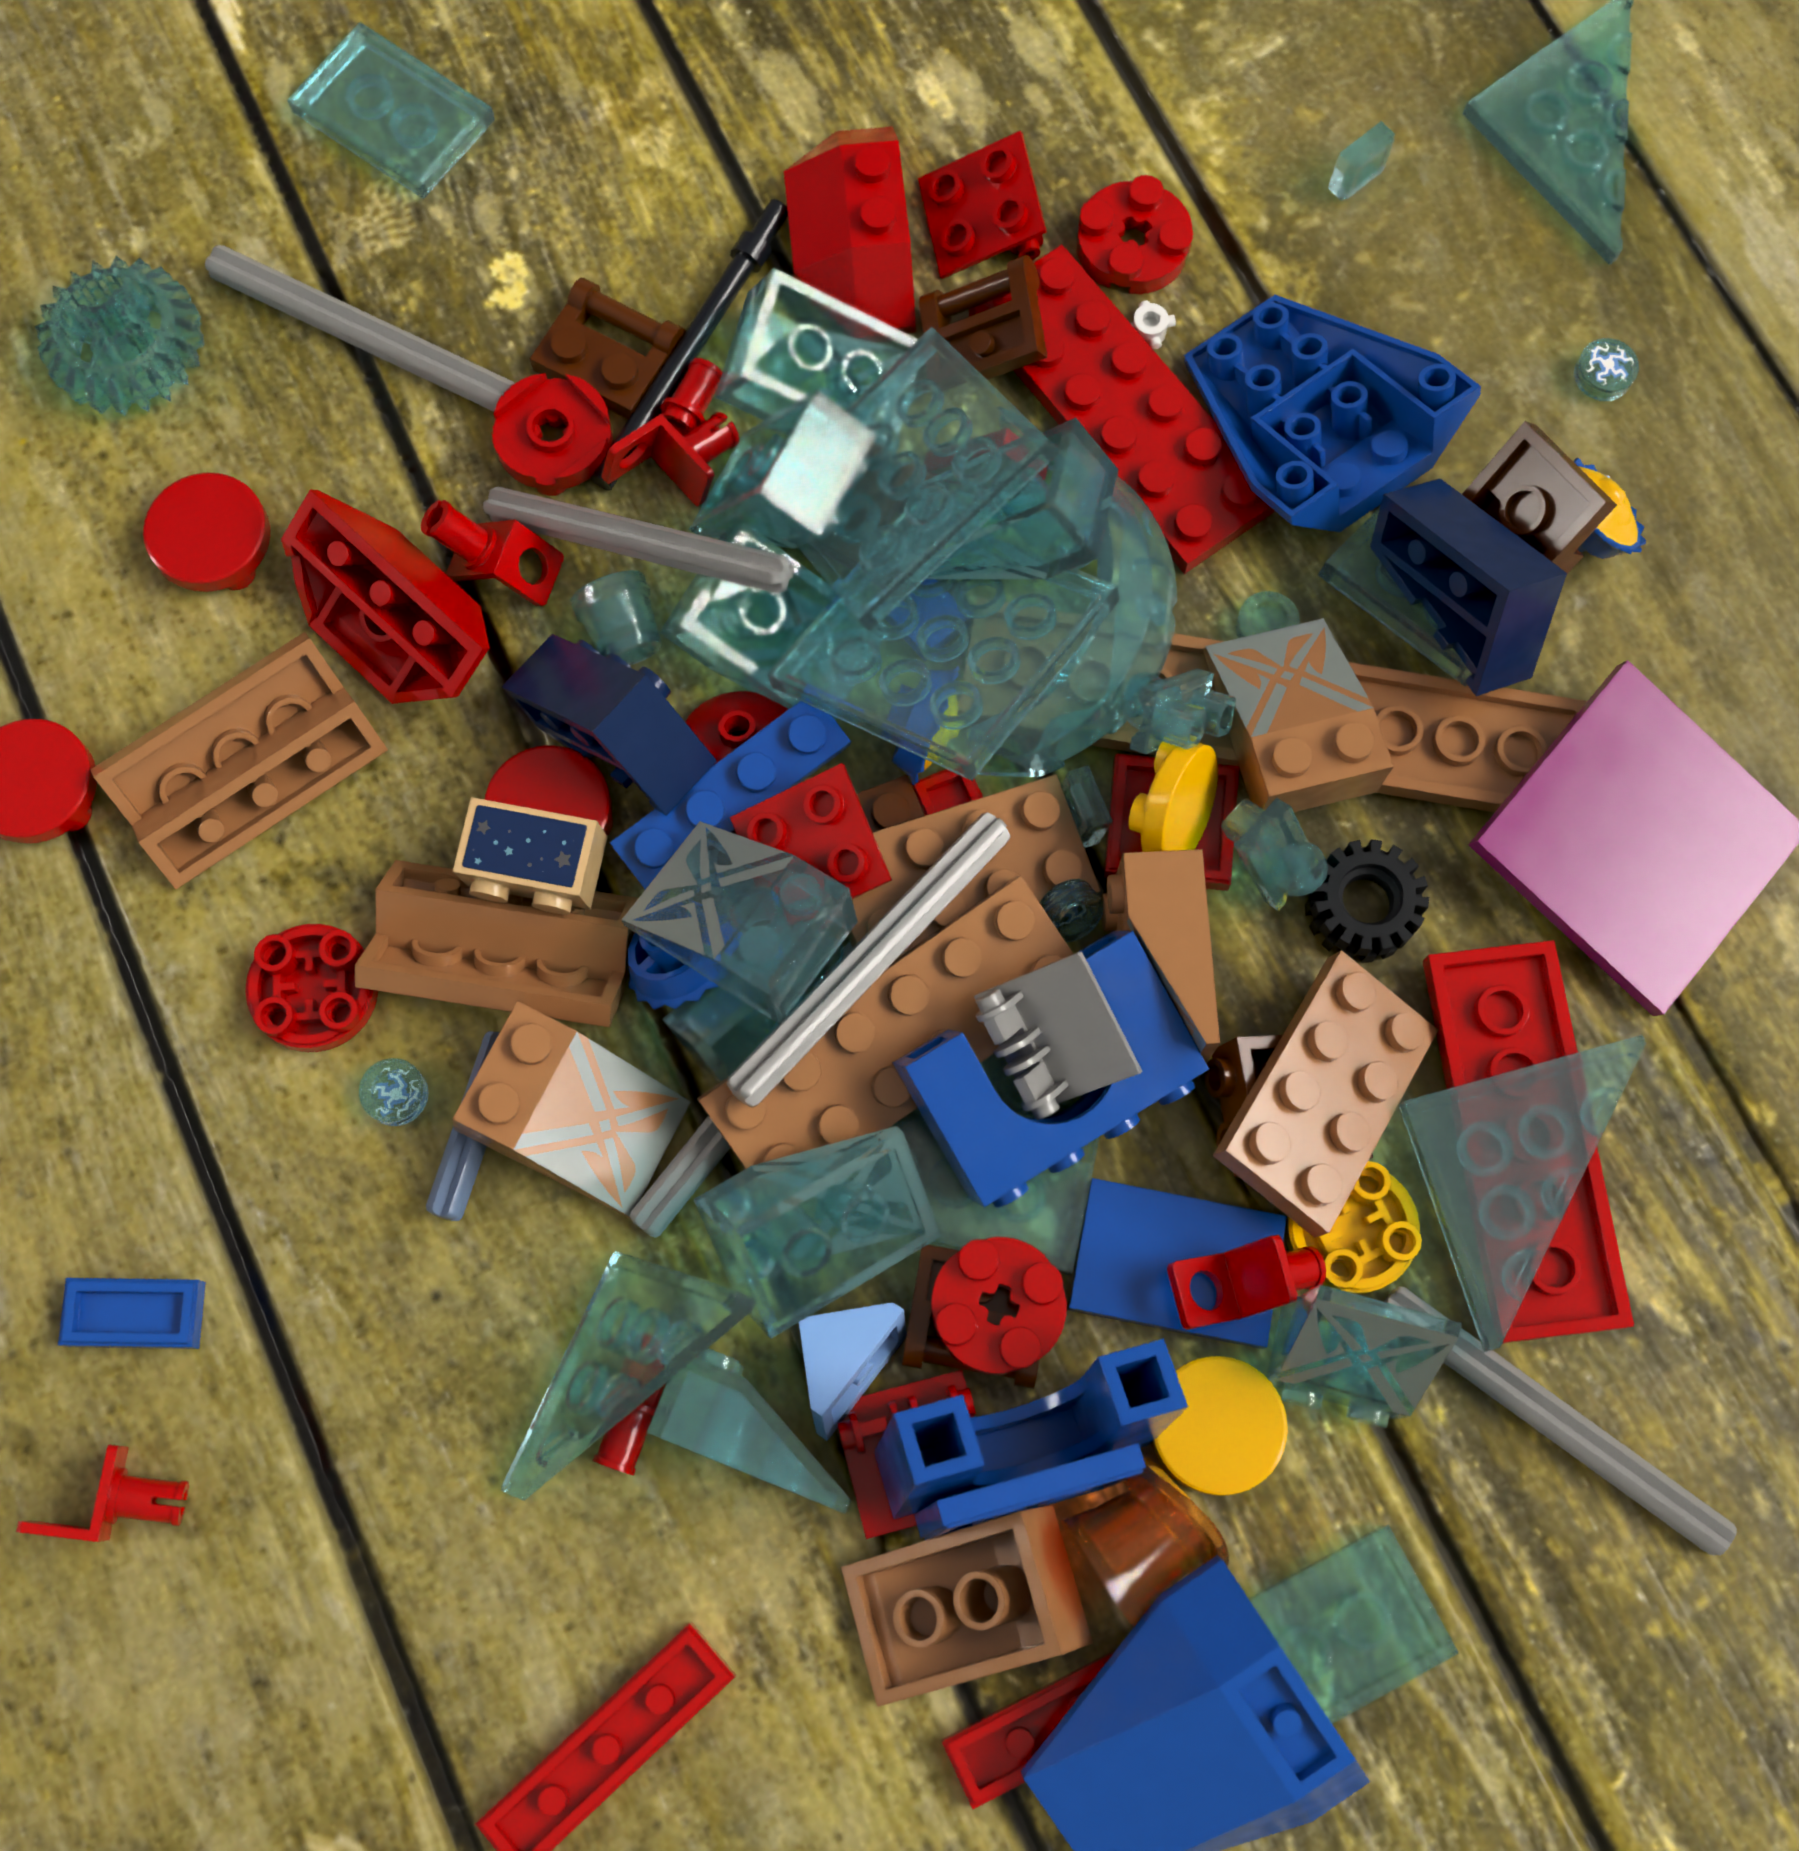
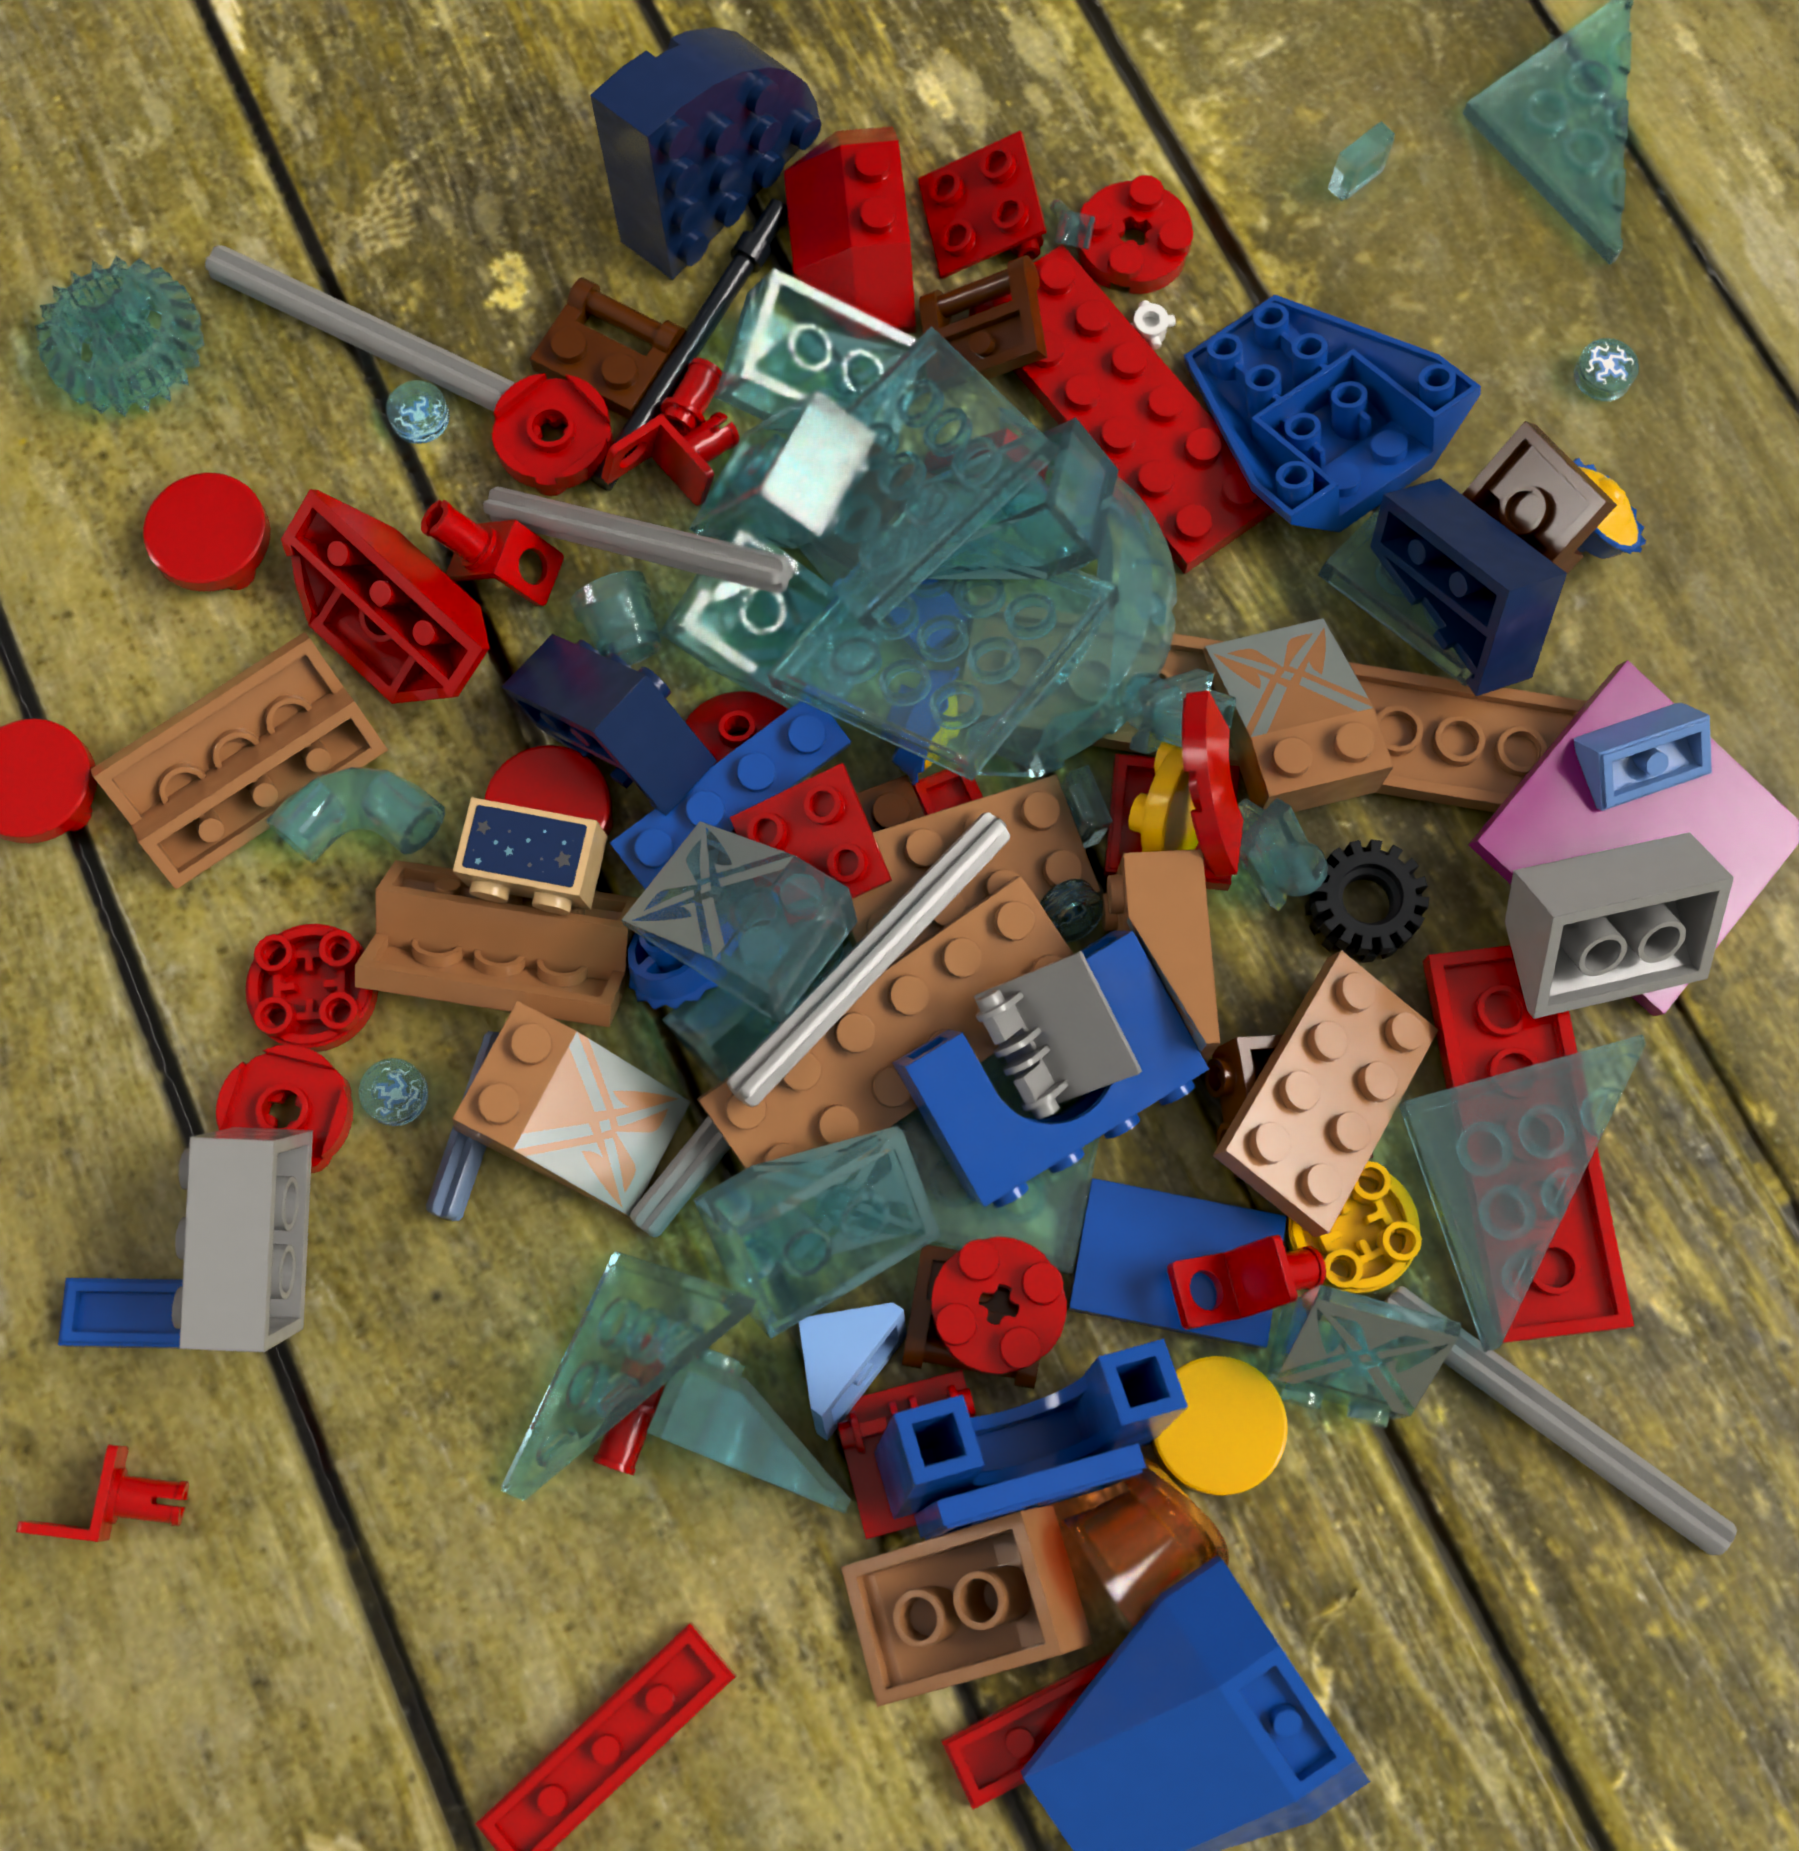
clear light blue tile [287,22,495,199] -> none
clear light blue tile [1236,591,1300,638] -> none
clear light blue tile [1249,1525,1459,1724] -> none
none -> light grey brick [172,1127,313,1352]
none -> red plate [216,1045,353,1173]
none -> clear light blue cylinder [265,767,445,864]
none -> clear light blue tile [386,380,450,444]
none -> dark blue brick [590,27,821,280]
none -> clear light blue hand [1050,199,1095,249]
none -> red tile [1182,690,1244,876]
none -> light grey slope [1505,832,1734,1019]
none -> medium blue slope [1574,703,1712,811]

